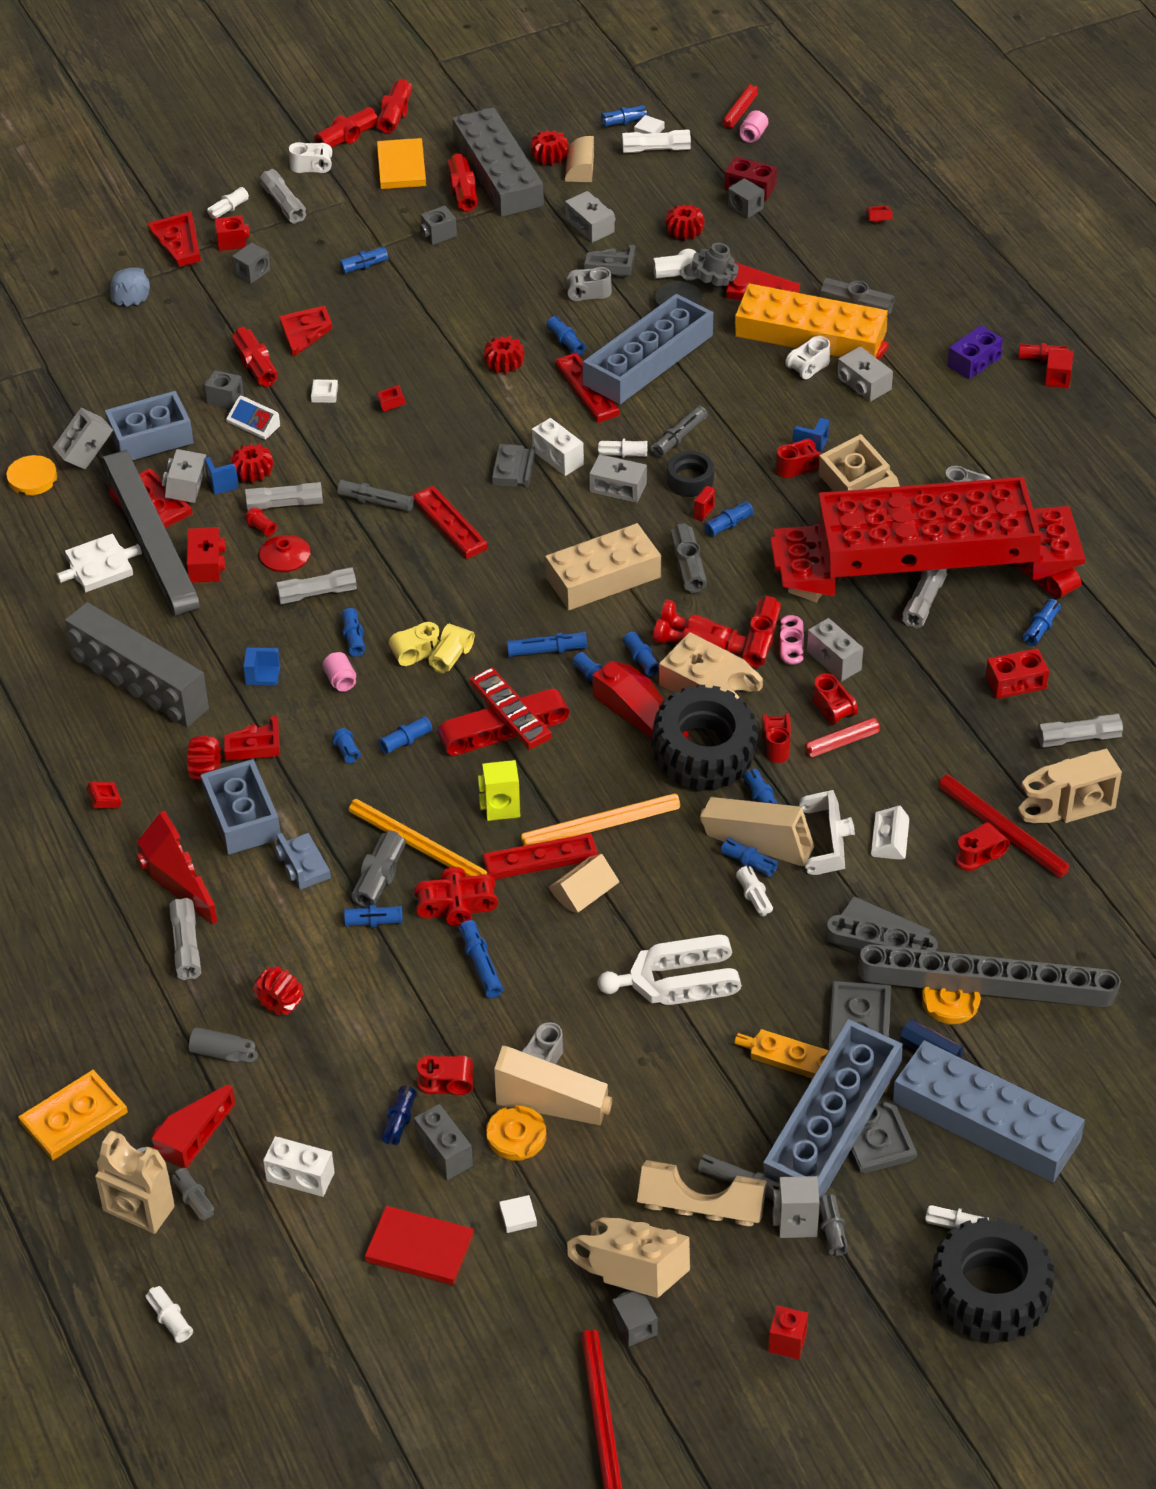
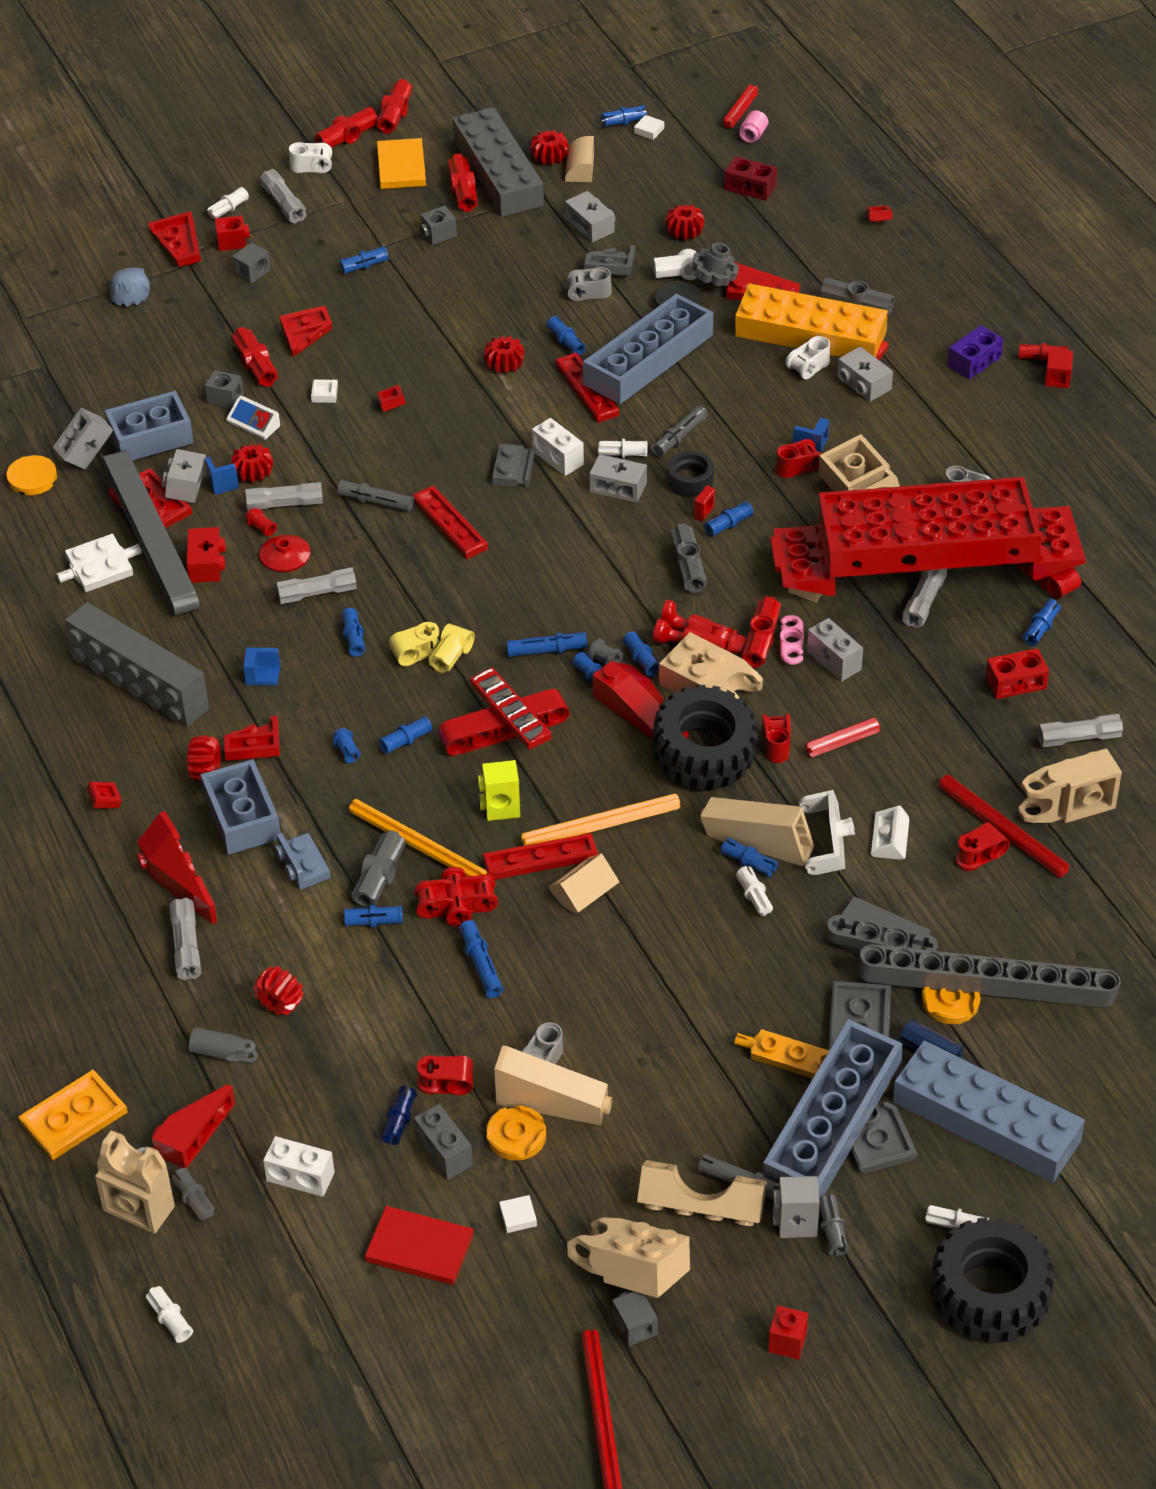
bright pink brick [322,652,356,691] -> none
tan brick [545,523,661,611] -> none
white piece [597,935,742,1005] -> none
white axle [622,130,691,153] -> none
dark grey brick [728,178,764,219] -> none
blue pin [743,769,778,804] -> none
red piece [813,673,858,725] -> none
none -> dark grey bush [588,638,623,665]

